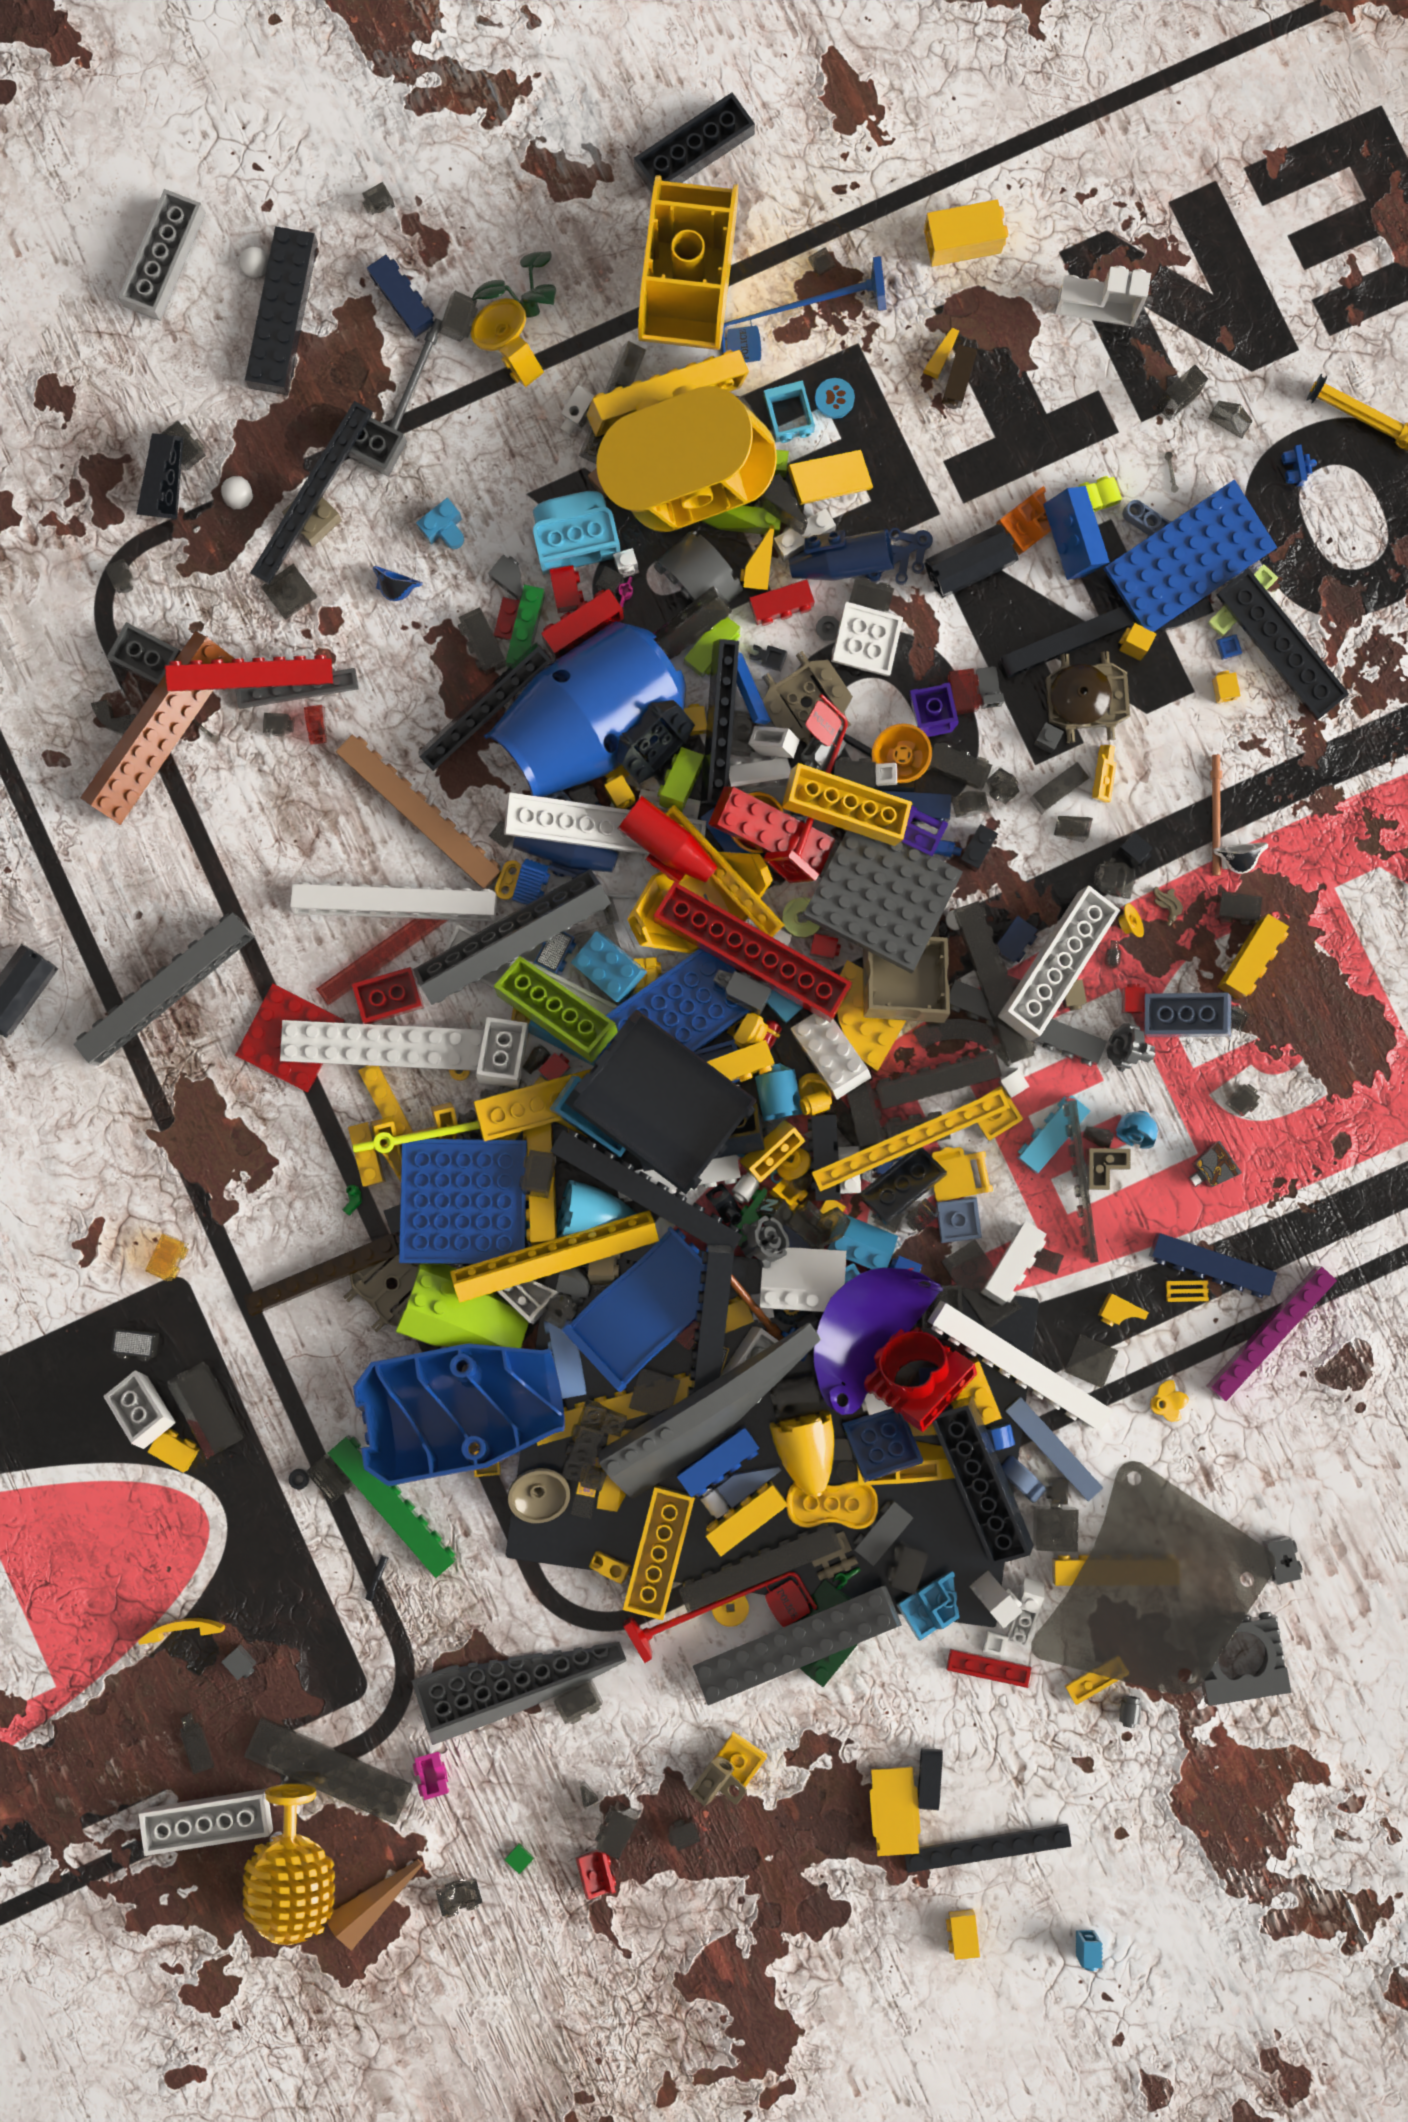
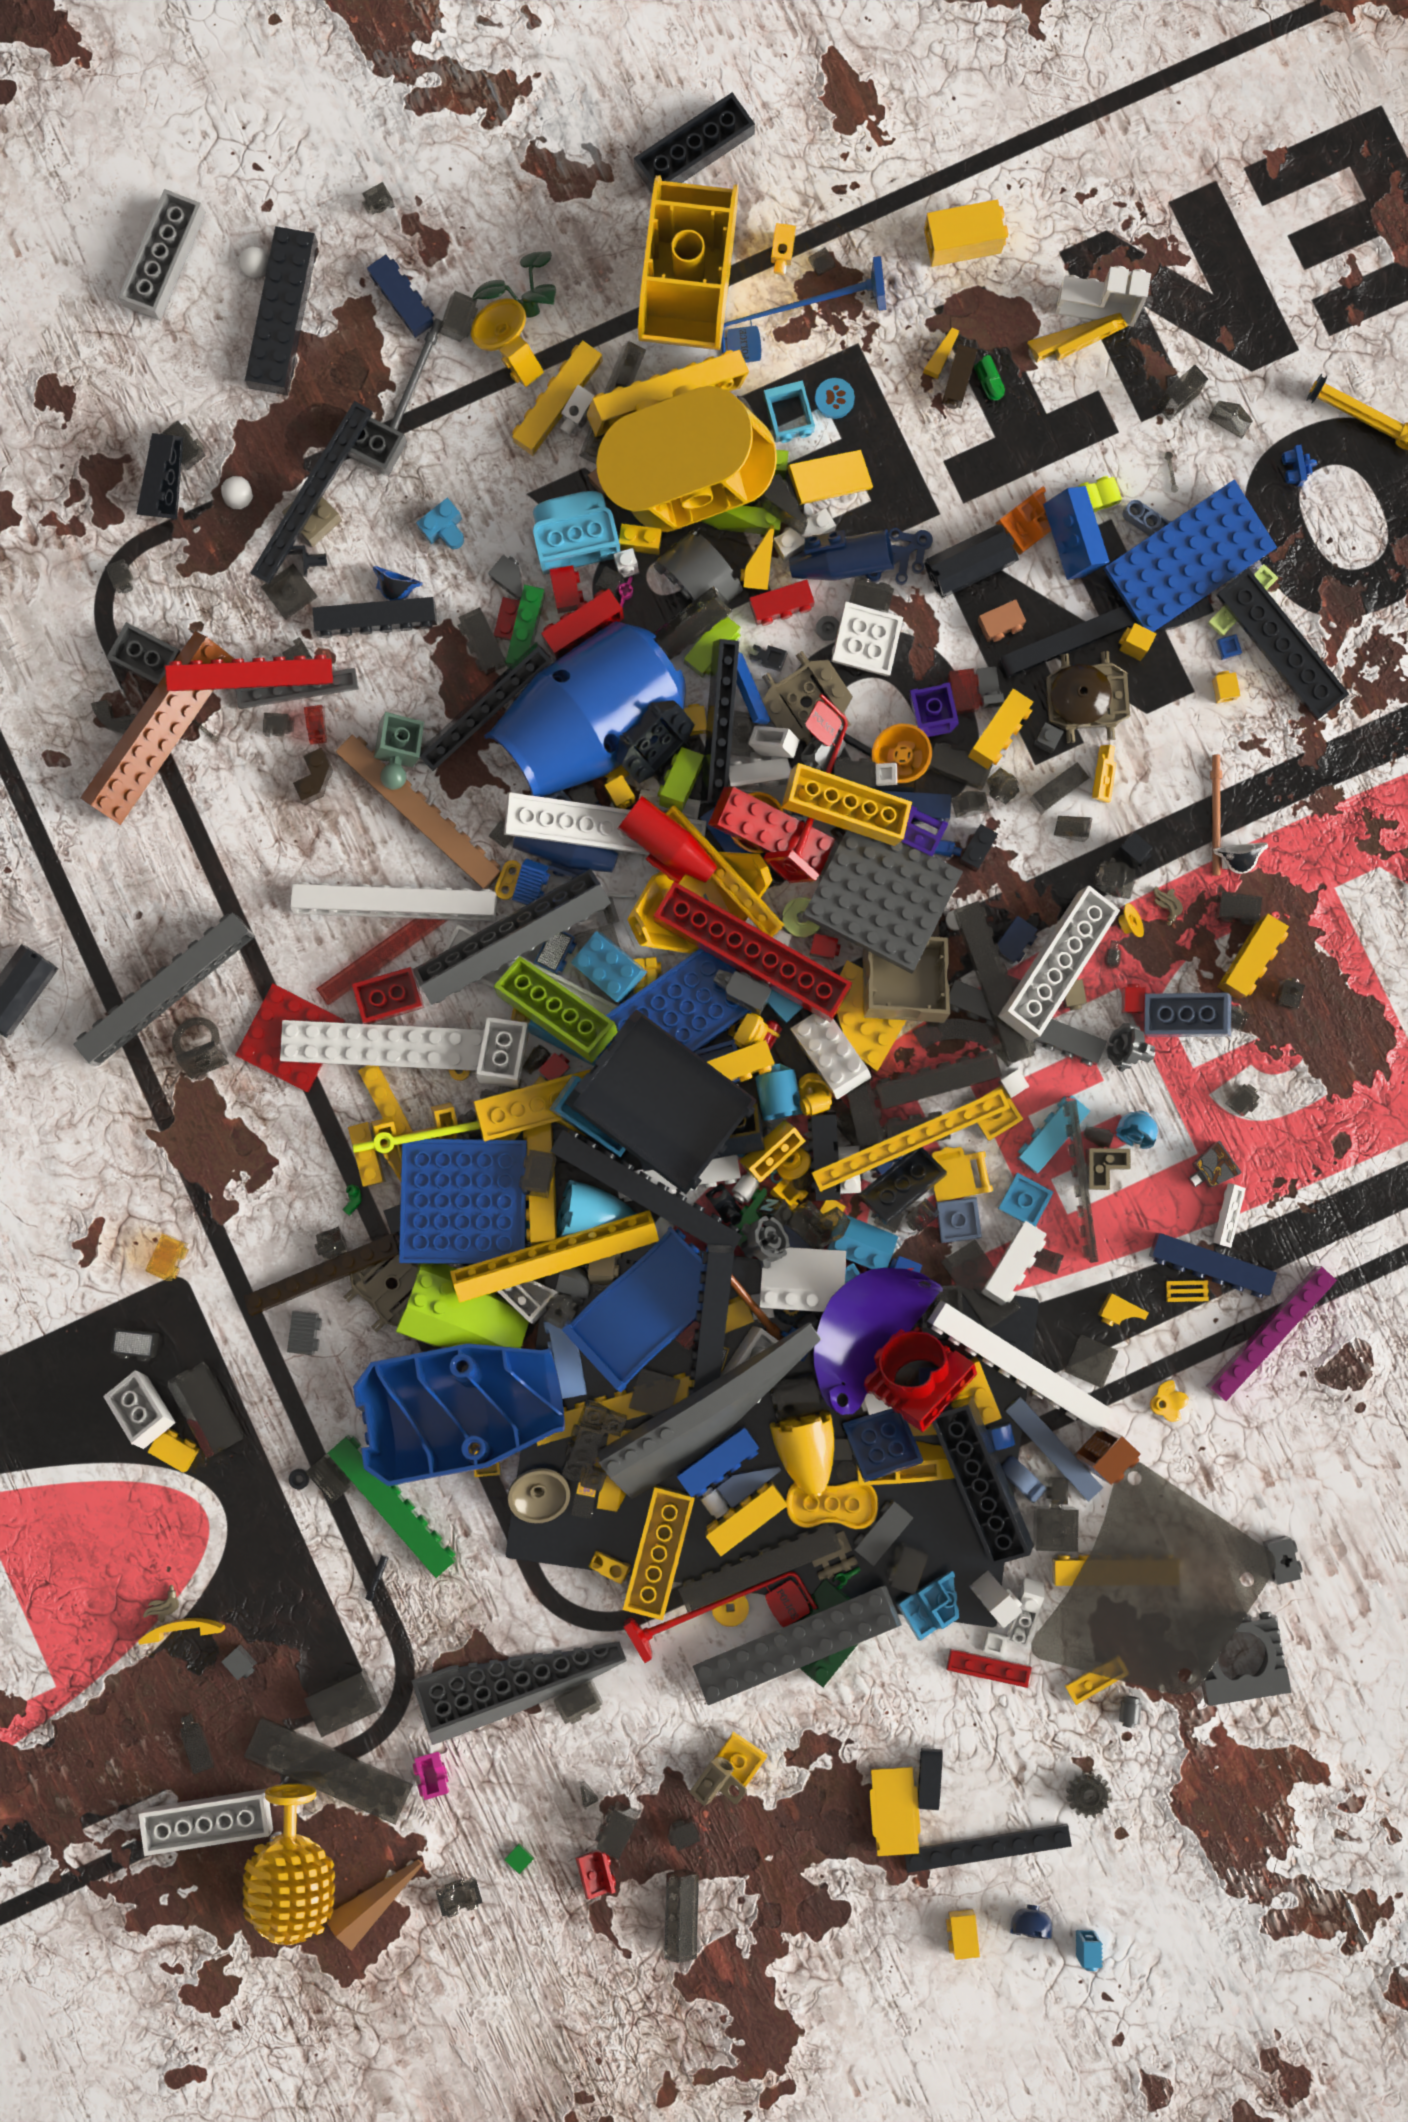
none -> dark tan piece [143,1585,179,1622]
none -> clear smoke tile [172,1017,229,1079]
none -> clear smoke panel [282,637,313,660]
none -> black bracket [287,545,327,577]
none -> dark grey brick [287,1311,322,1355]
none -> dark brown brick [293,748,333,805]
none -> clear smoke brick [304,1668,381,1738]
none -> black brick [312,597,437,638]
none -> clear smoke brick [314,1226,348,1261]
none -> sand green brick [374,712,424,790]
none -> yellow brick [512,341,603,456]
none -> yellow brick [619,524,662,555]
none -> clear smoke brick [664,1869,699,1963]
none -> yellow torso [771,223,796,275]
none -> yellow brick [968,689,1033,769]
none -> green arm [974,355,1005,401]
none -> nougat brick [977,599,1026,642]
none -> dark azure plate [998,1173,1054,1227]
none -> dark blue cylinder [1010,1904,1052,1939]
none -> yellow wedge [1027,313,1127,362]
none -> clear smoke gear [1066,1771,1112,1818]
none -> dark orange brick [1074,1427,1141,1485]
none -> white plate [1213,1183,1246,1248]
none -> clear smoke brick [1274,977,1305,1010]

